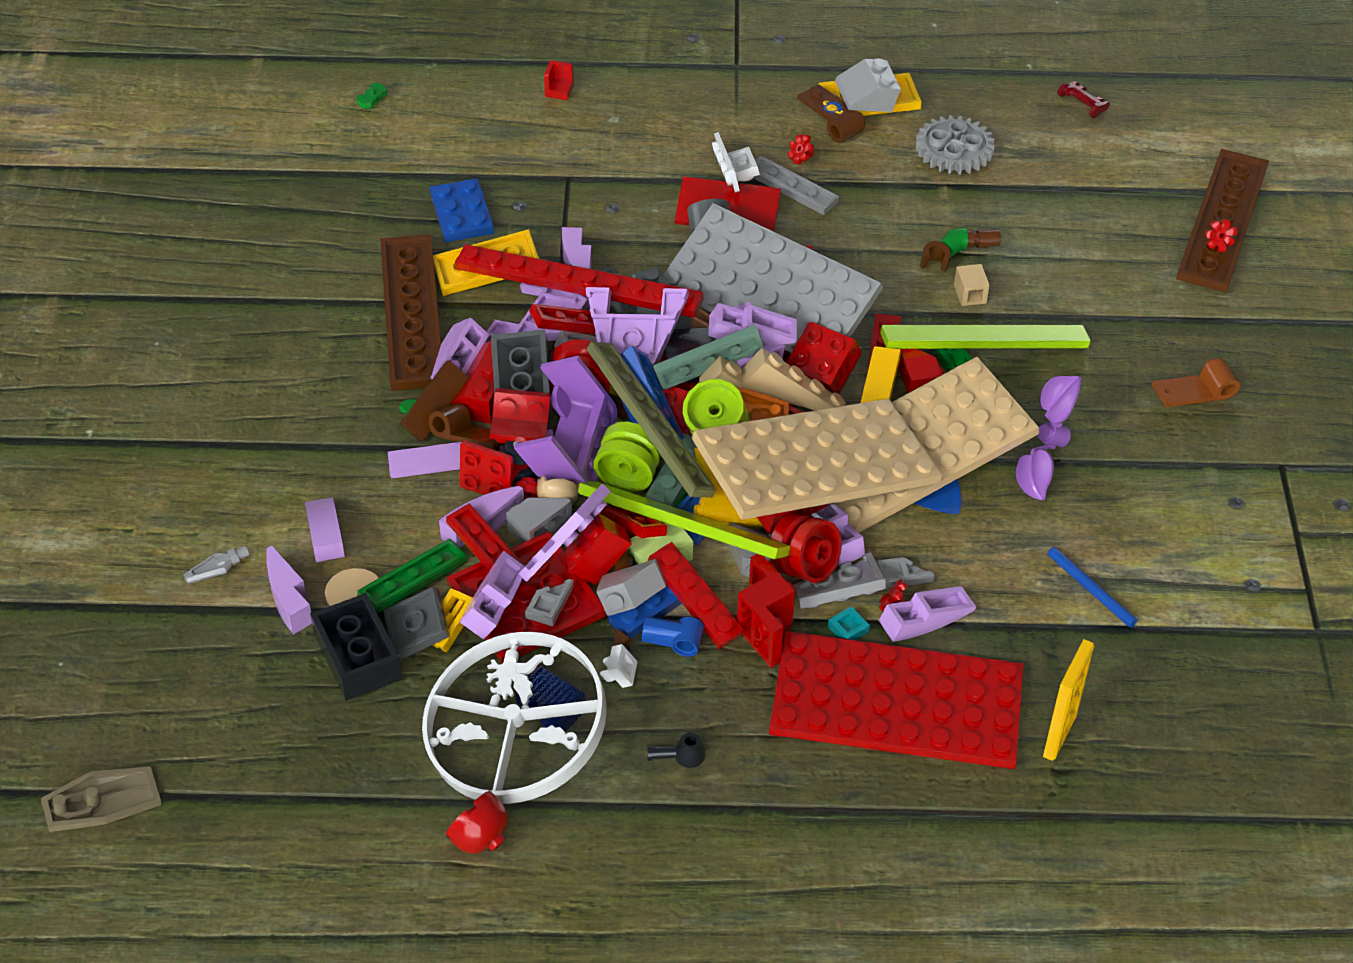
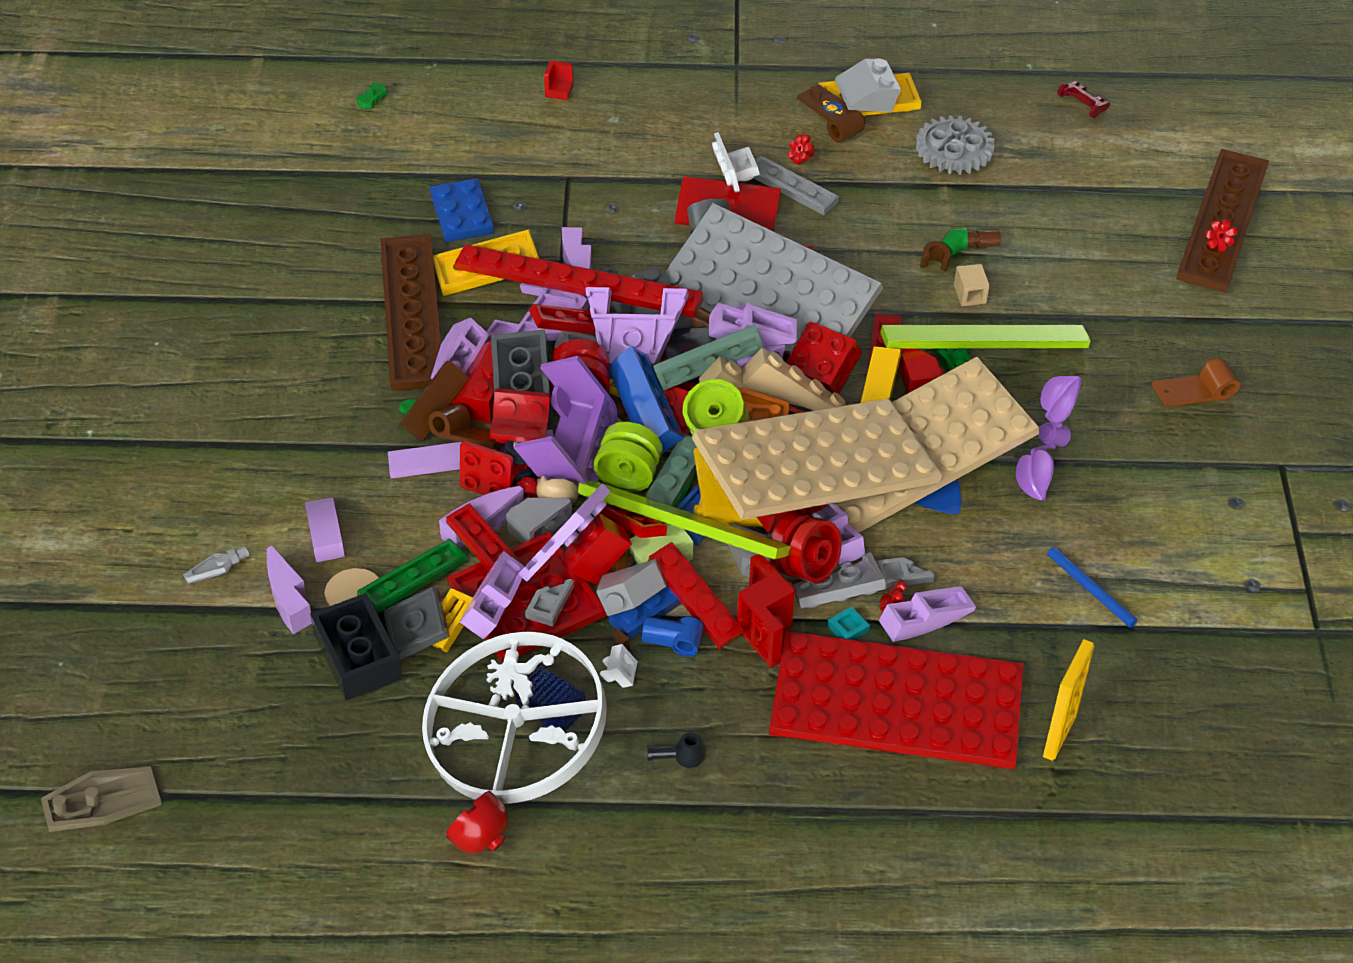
olive tile [587,342,716,498] -> none

